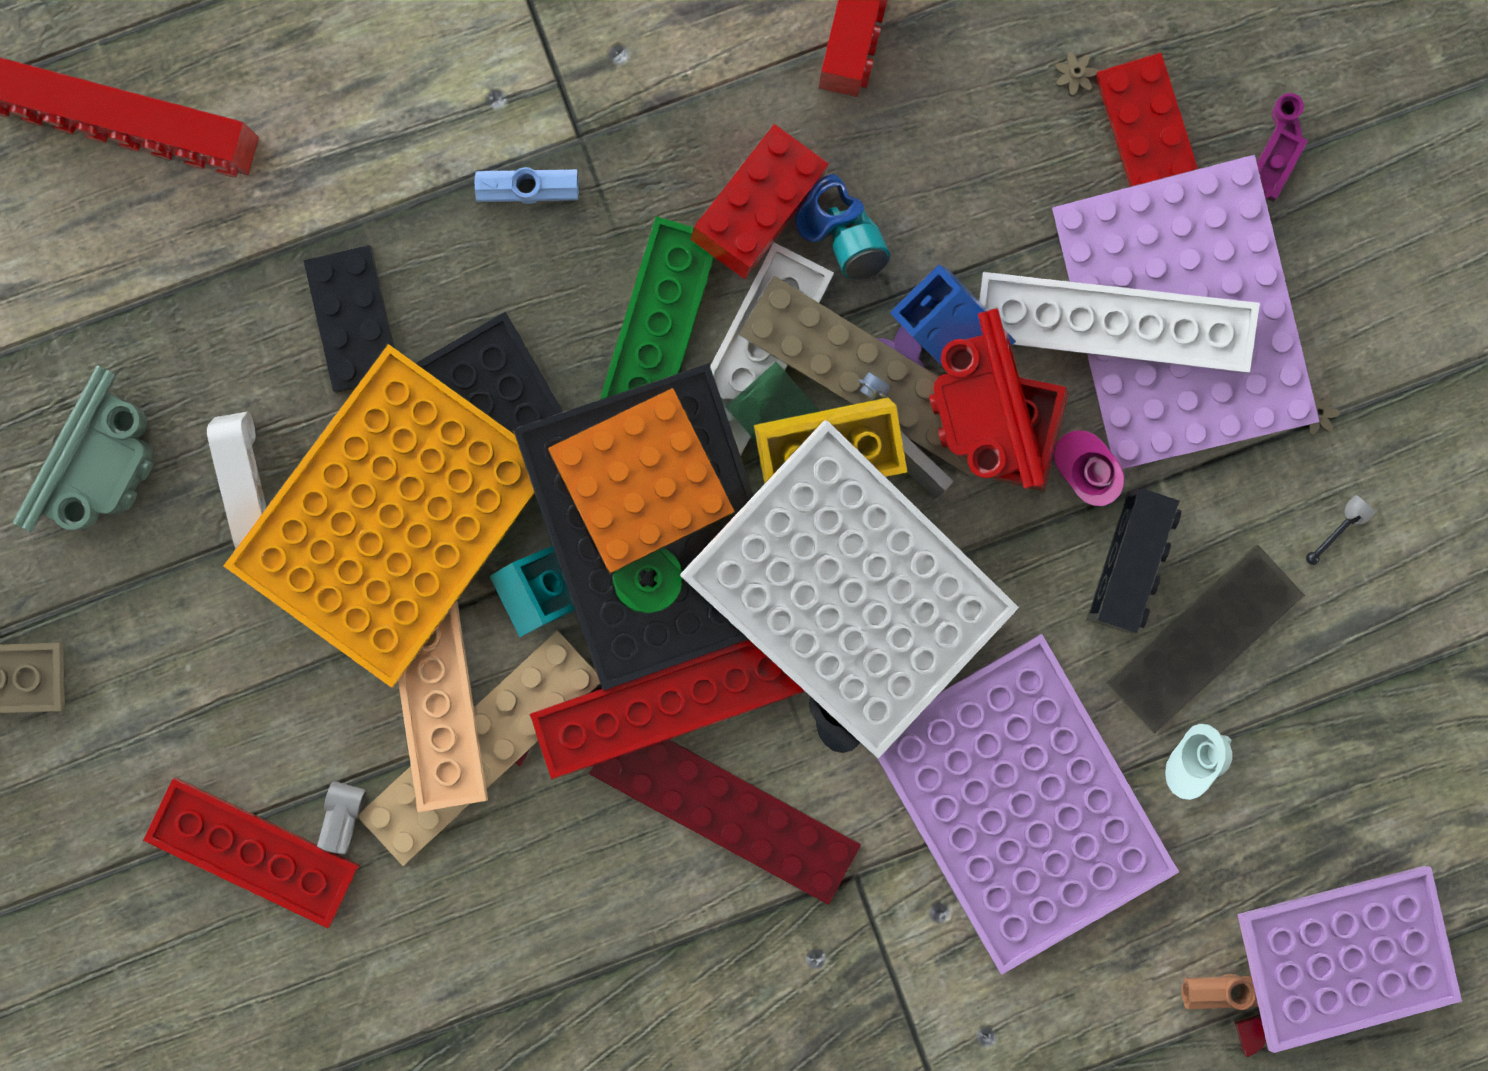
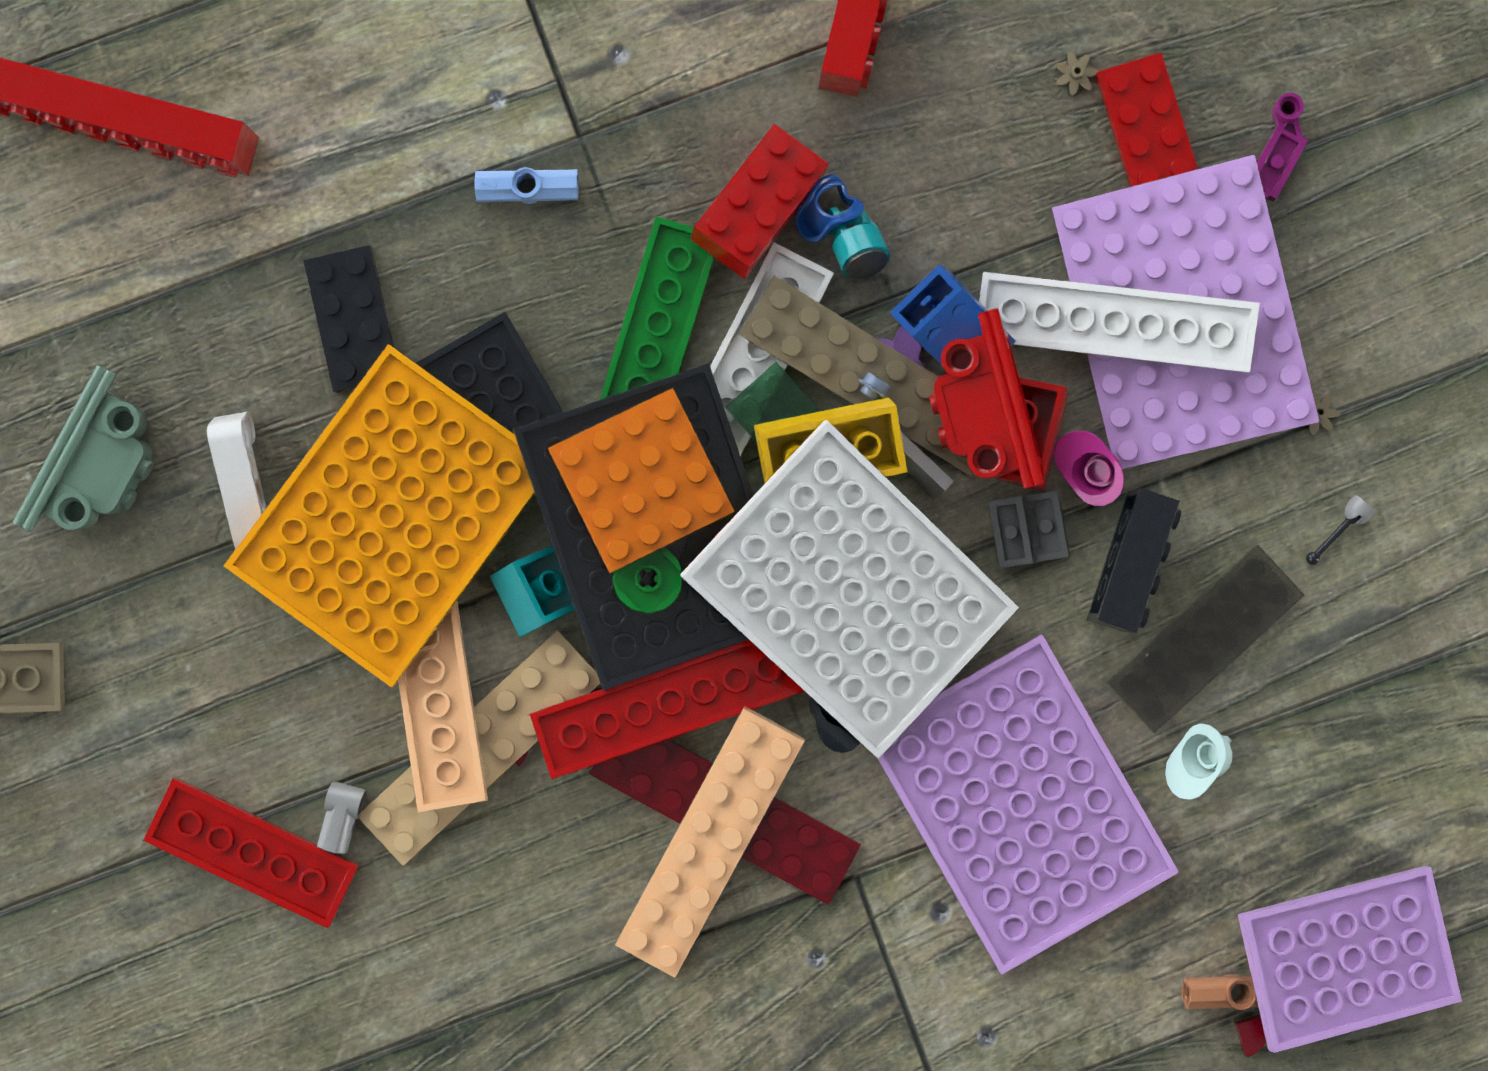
none -> light nougat plate [615,706,805,978]
none -> dark grey slope [988,490,1070,568]

